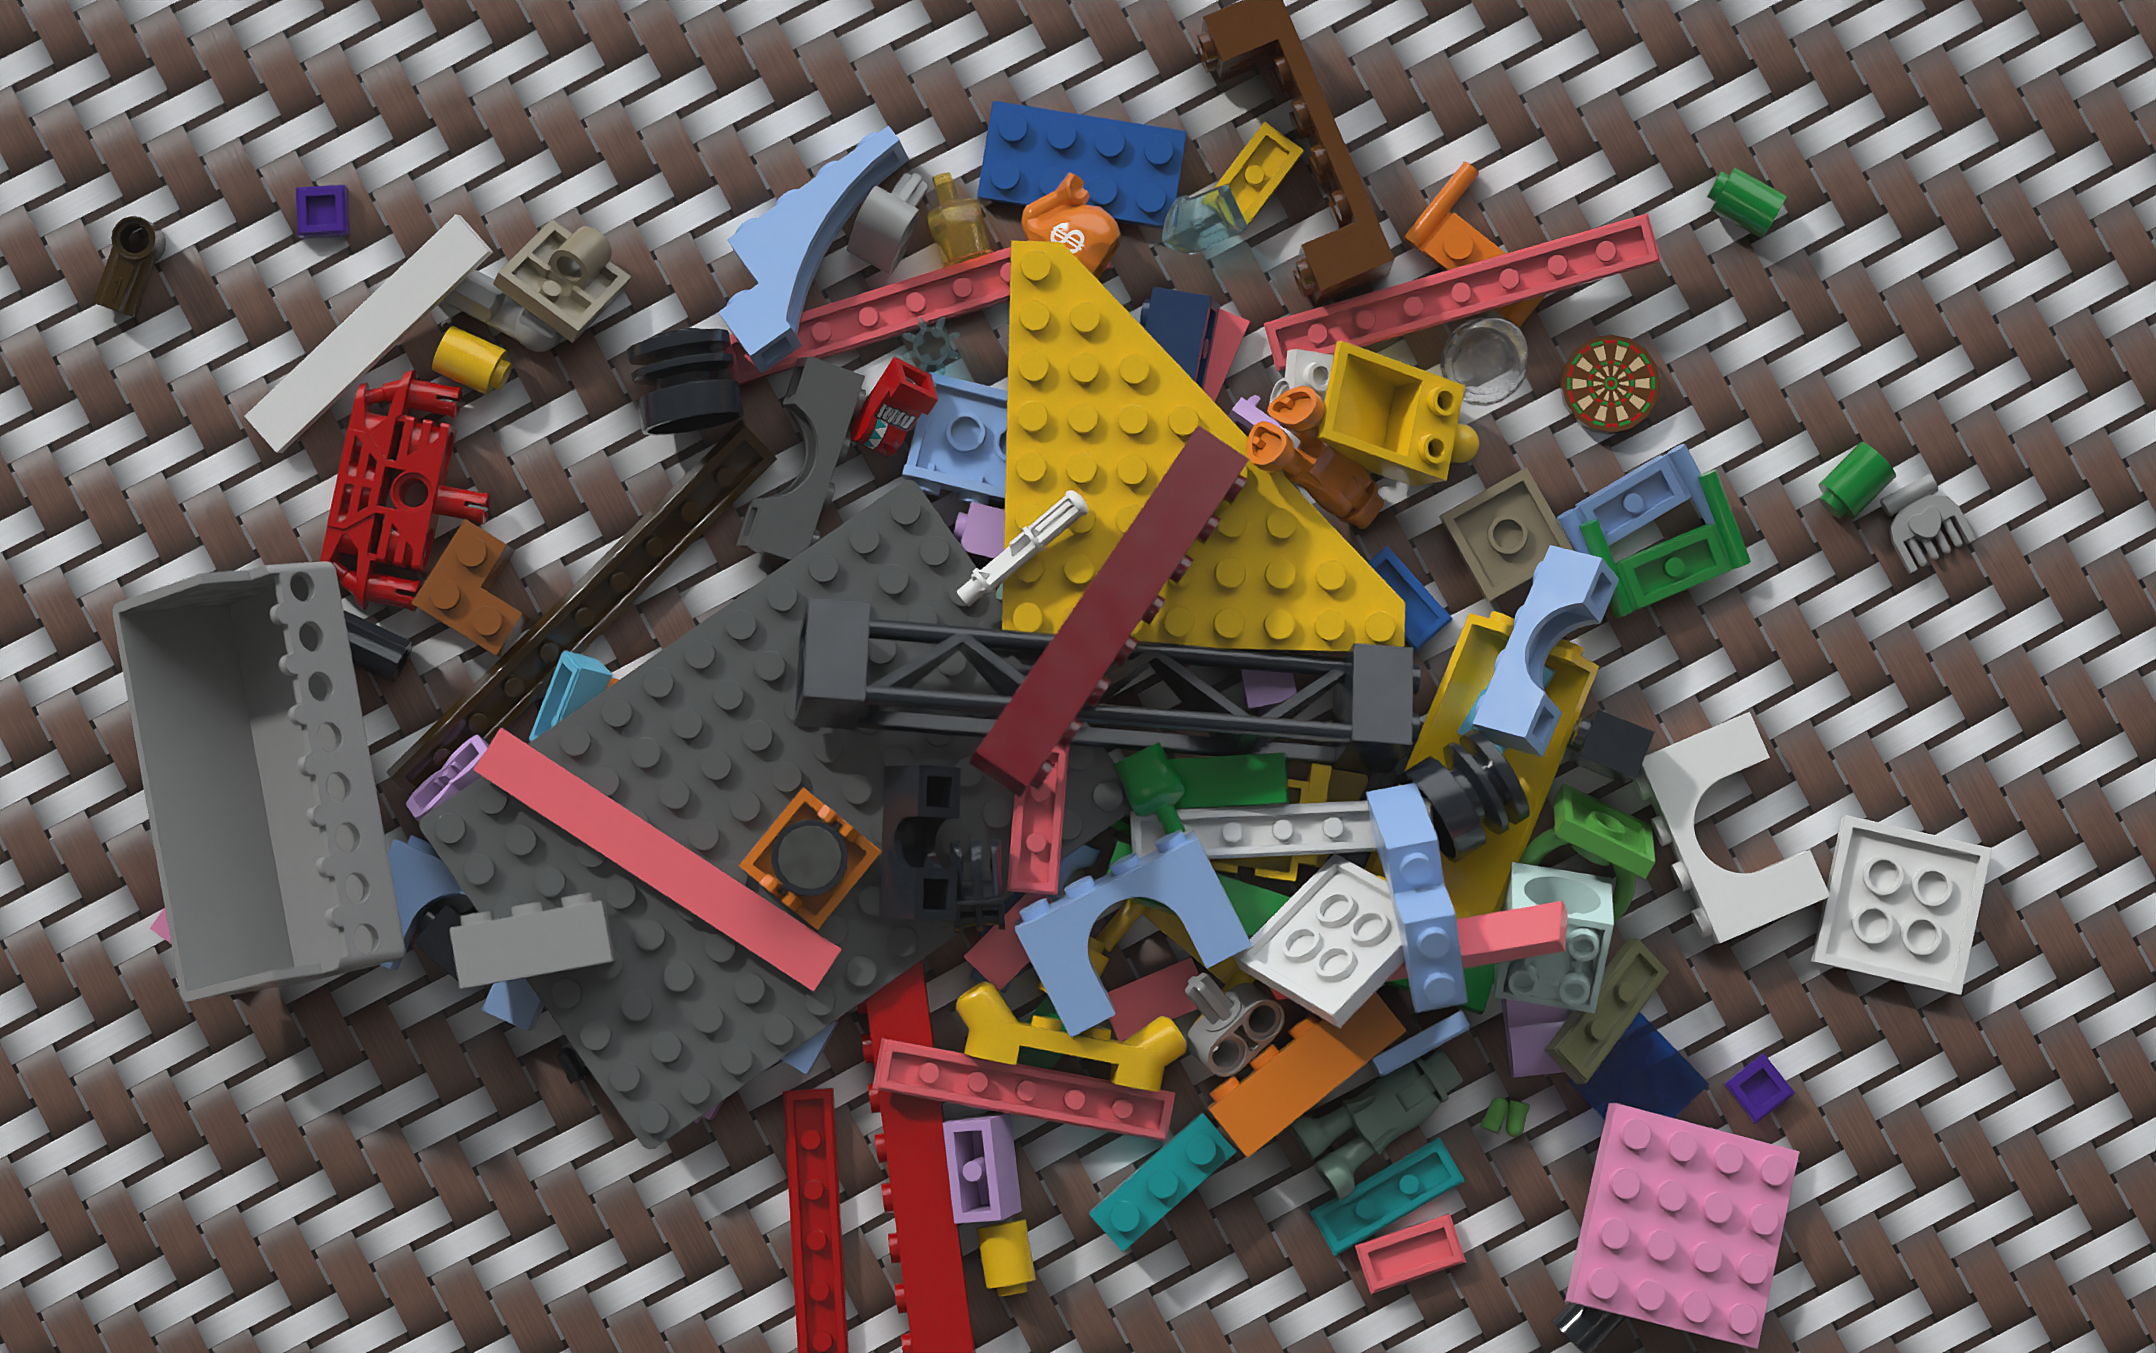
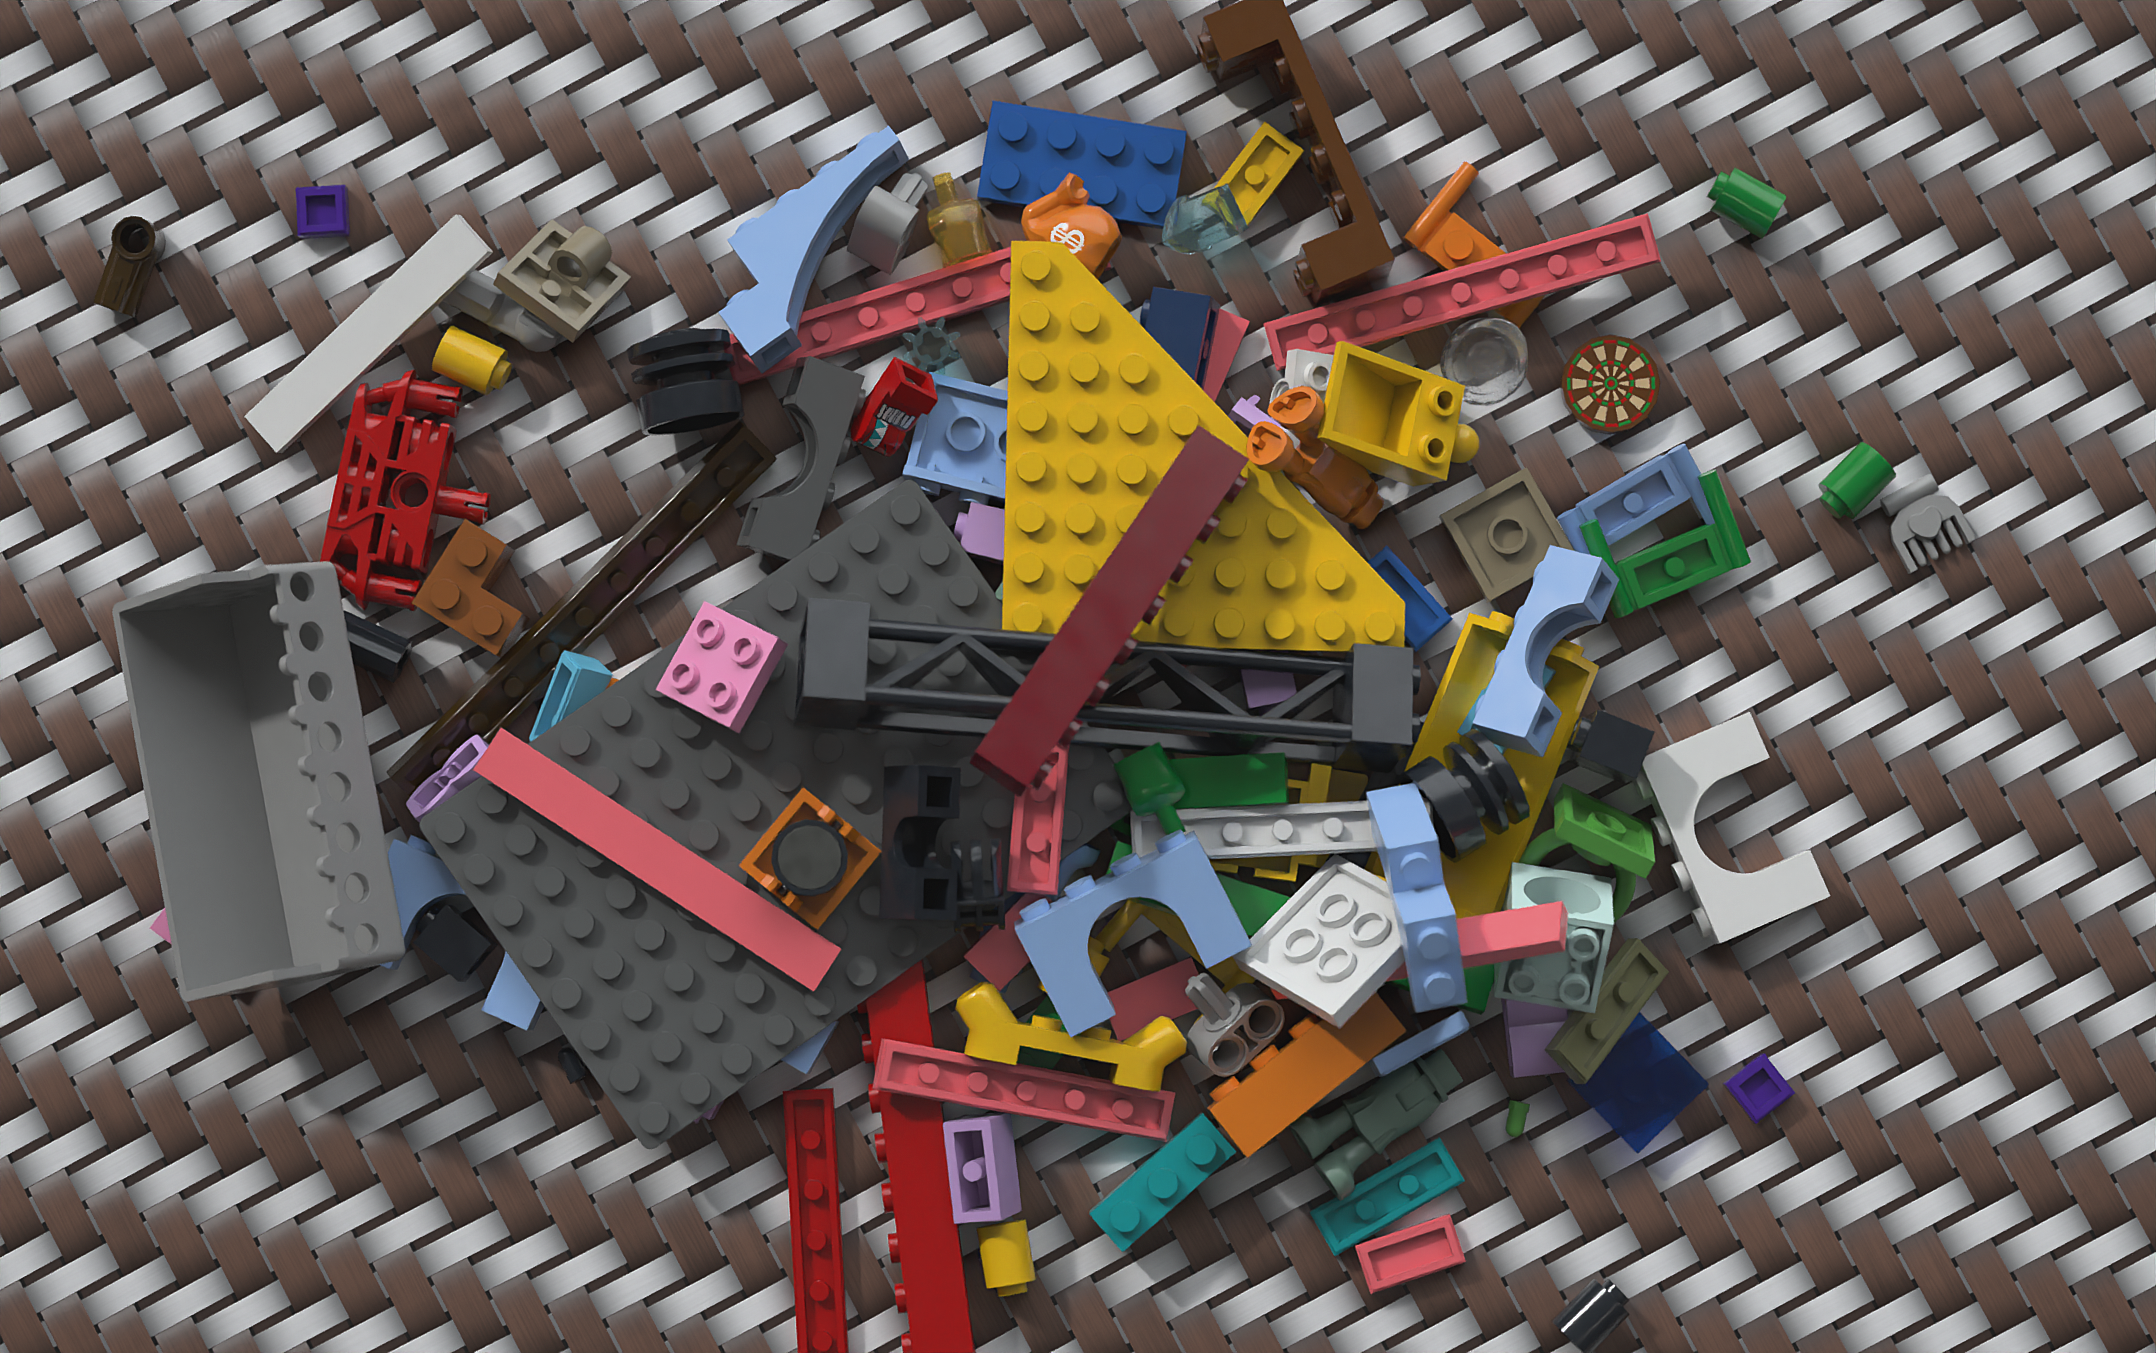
light grey brick [449,893,615,989] -> none
white piece [957,490,1088,607] -> none
bright green piece [1480,1097,1509,1134] -> none
bright pink plate [1565,1103,1800,1349] -> none
white plate [1811,815,1992,995] -> none
none -> bright pink plate [656,601,788,733]

